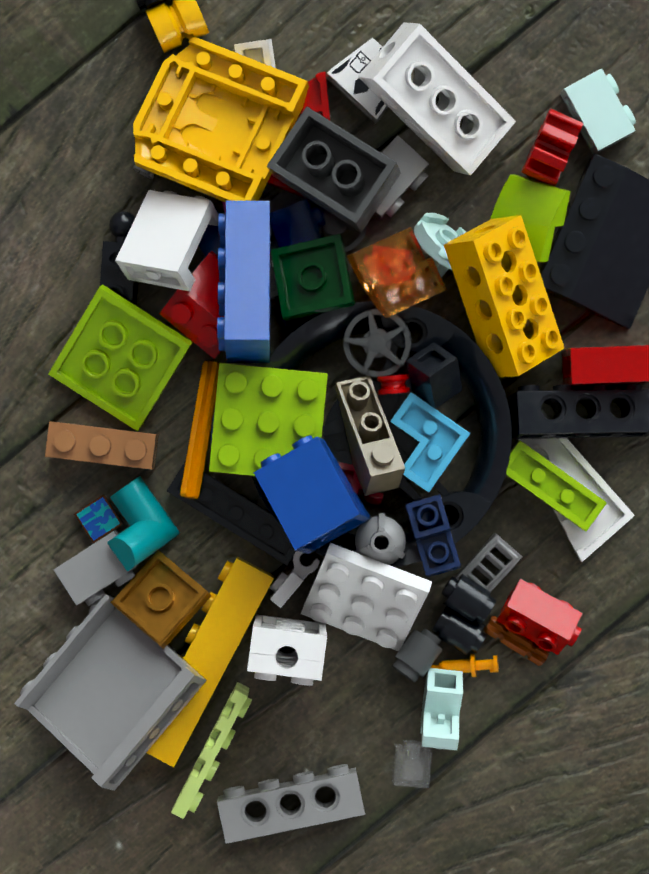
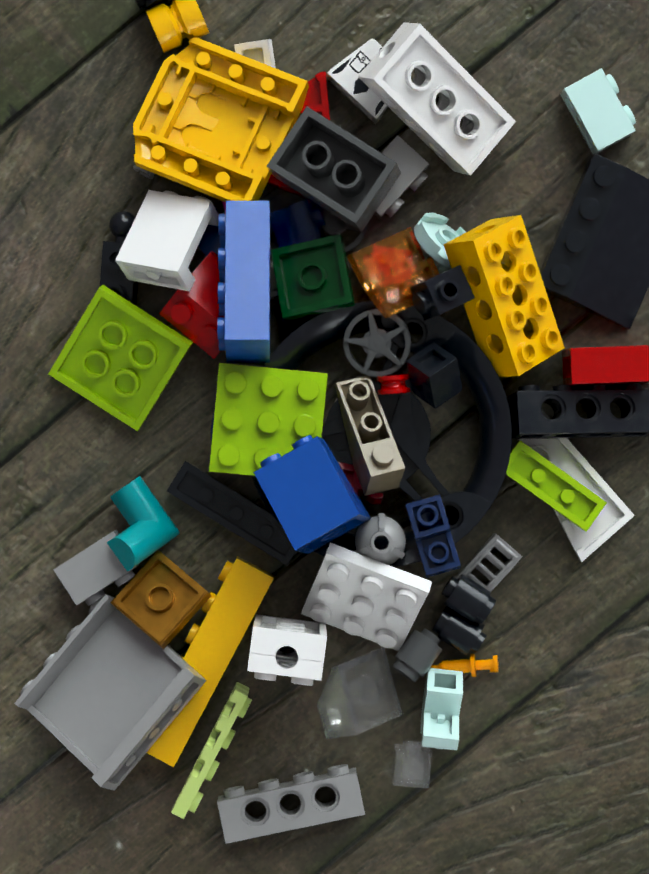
medium nougat brick [45,421,159,470] -> none
tile [74,494,124,543] -> none
light orange axle [180,361,219,499] -> none
white plate [269,551,320,608] -> none
medium azure plate [390,392,471,493] -> none
dark orange axle [484,616,549,666] -> none
lime slope [490,174,571,262] -> none
brick [496,579,582,655] -> none
red gear [521,109,583,186] -> none
none -> clear slope [317,647,403,739]
none -> black brick [410,265,475,321]

